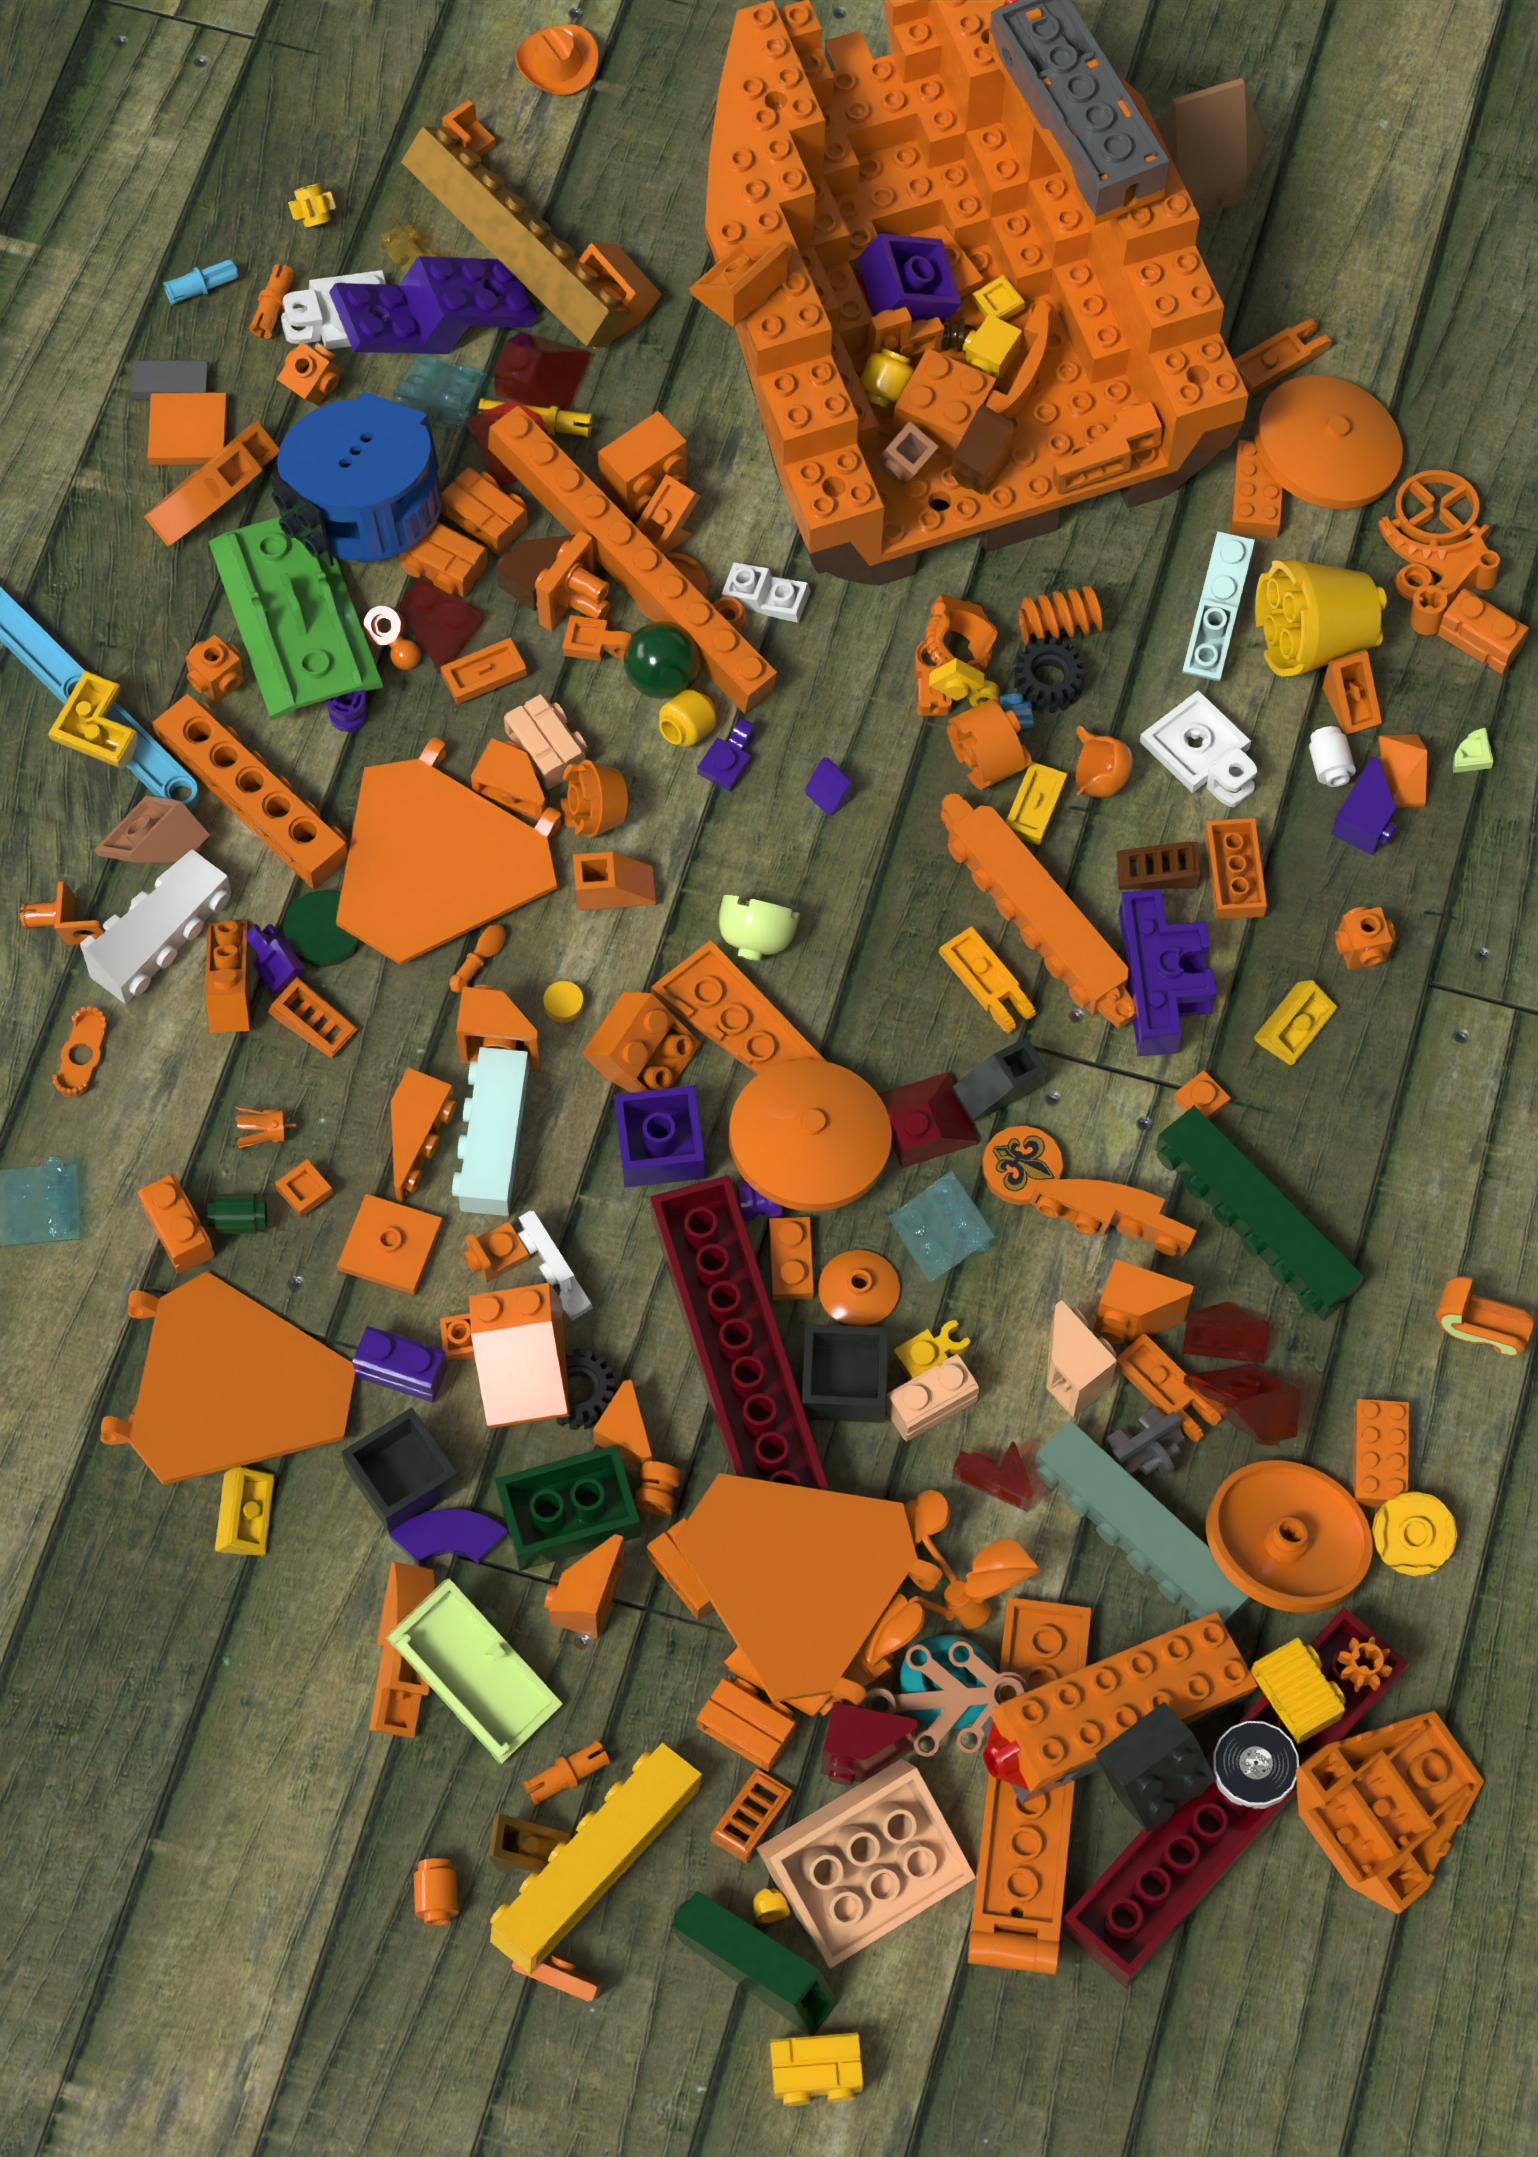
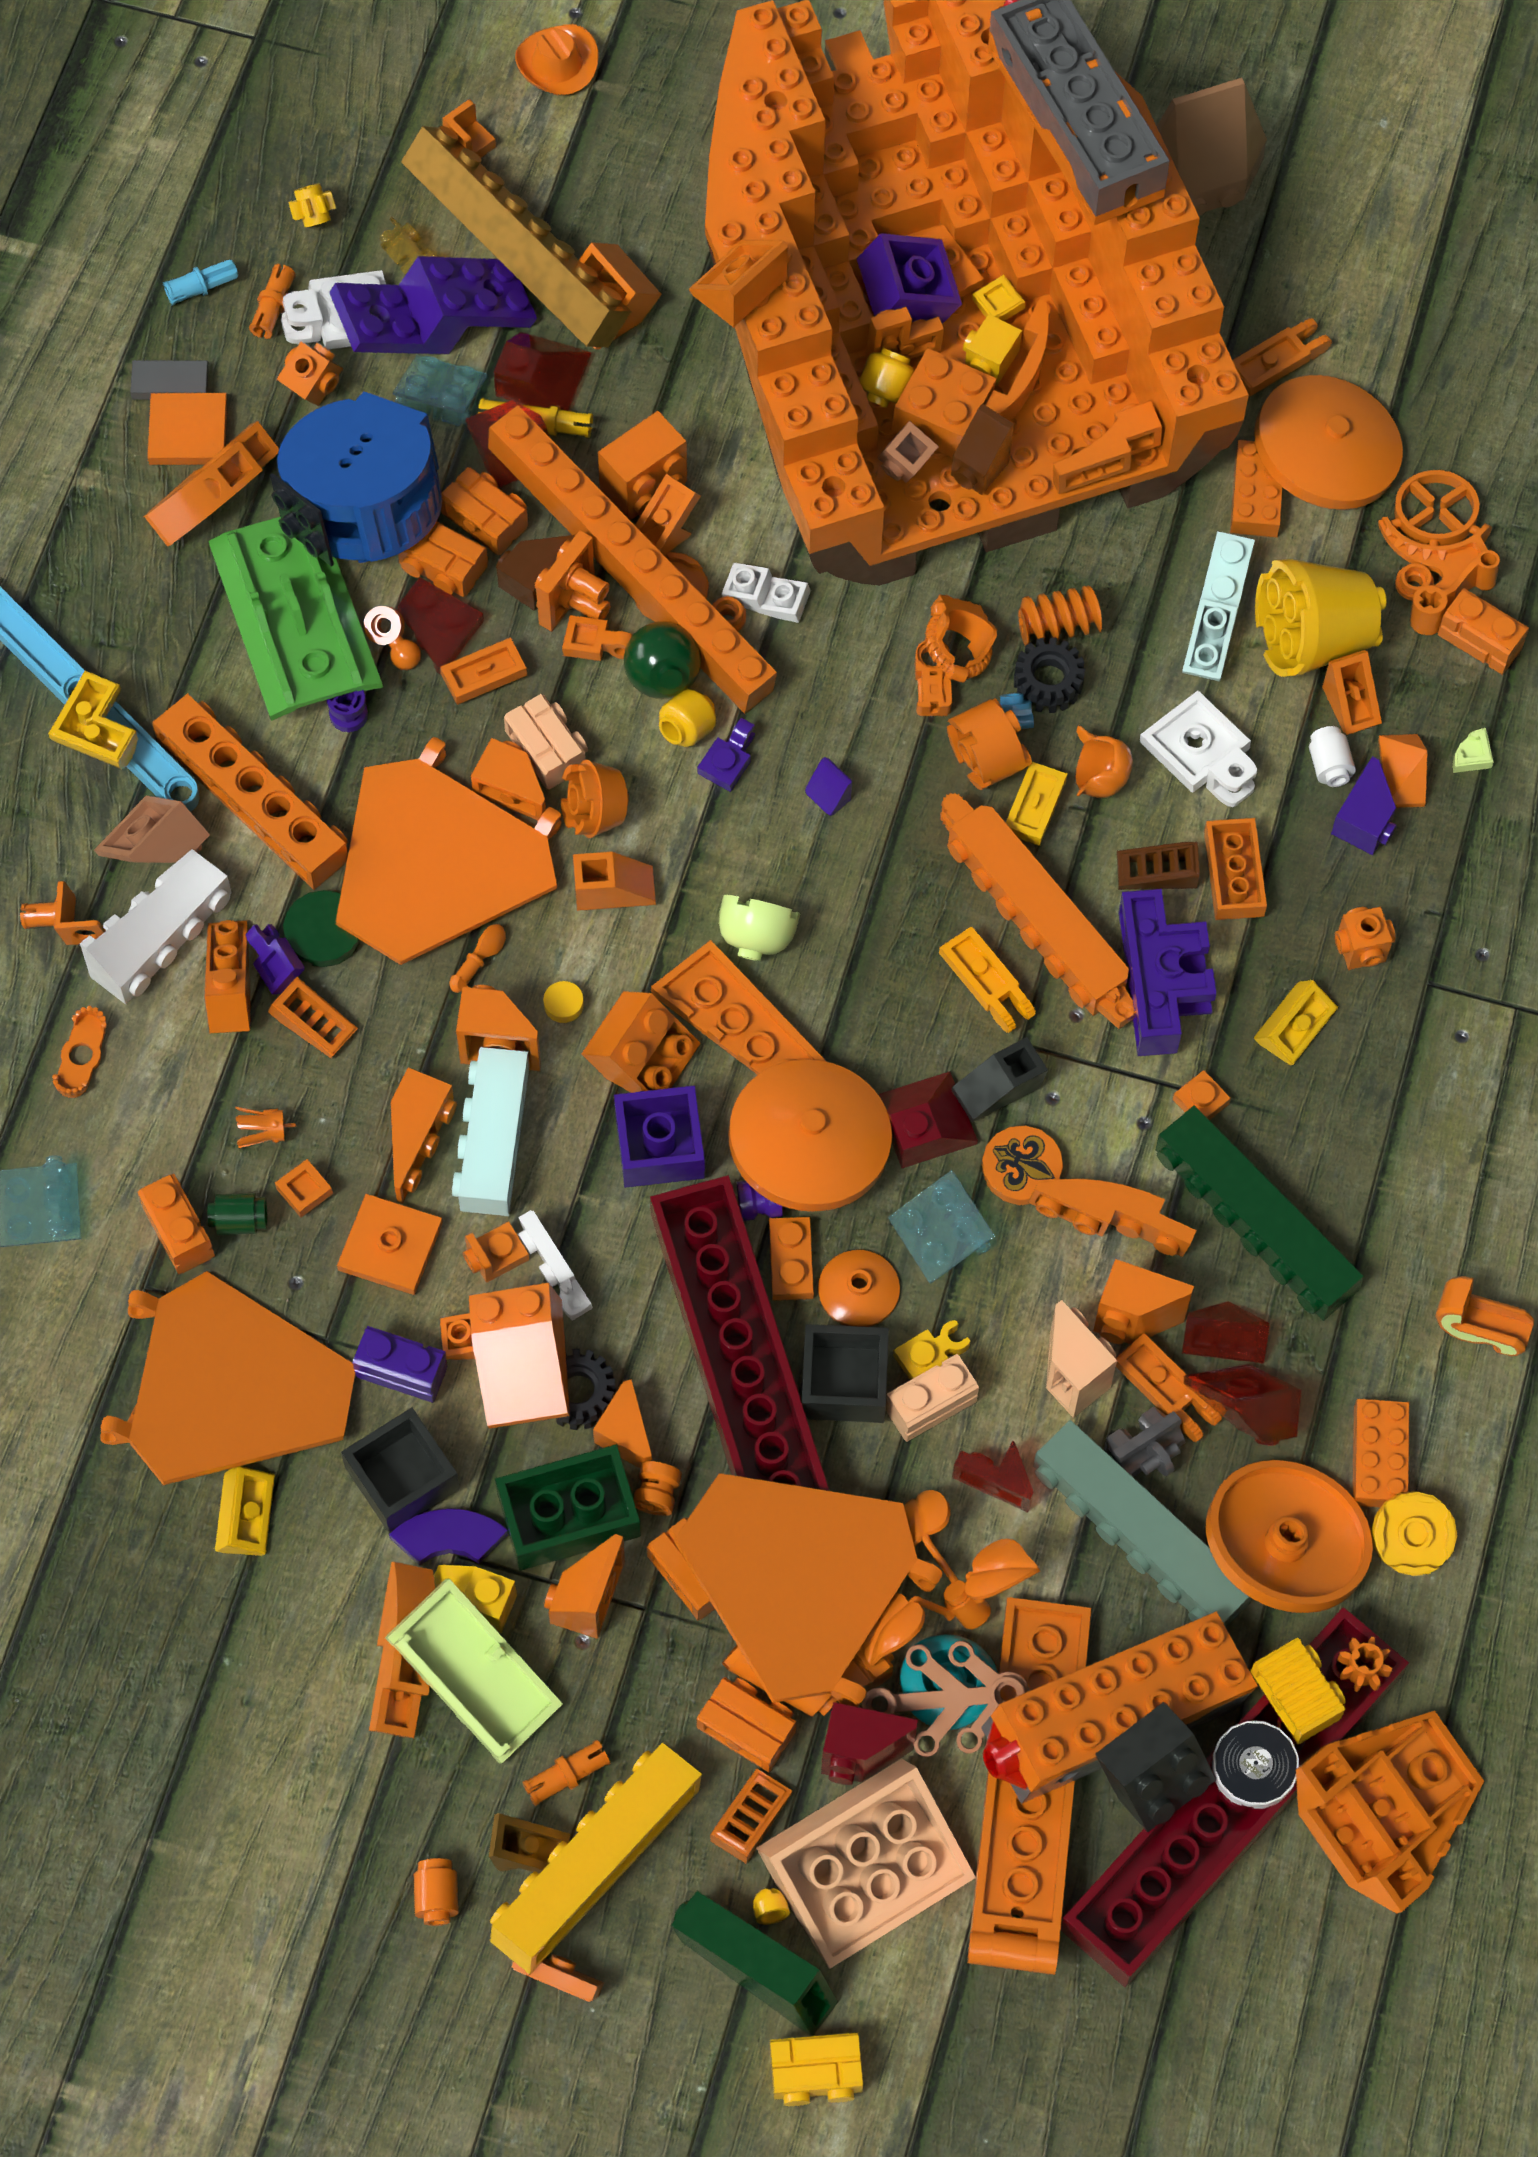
orange brick [185,634,245,704] -> none
yellow plate [929,658,999,707] -> none
dark brown bush [943,317,965,353] -> none
none -> yellow slope [434,1565,517,1634]

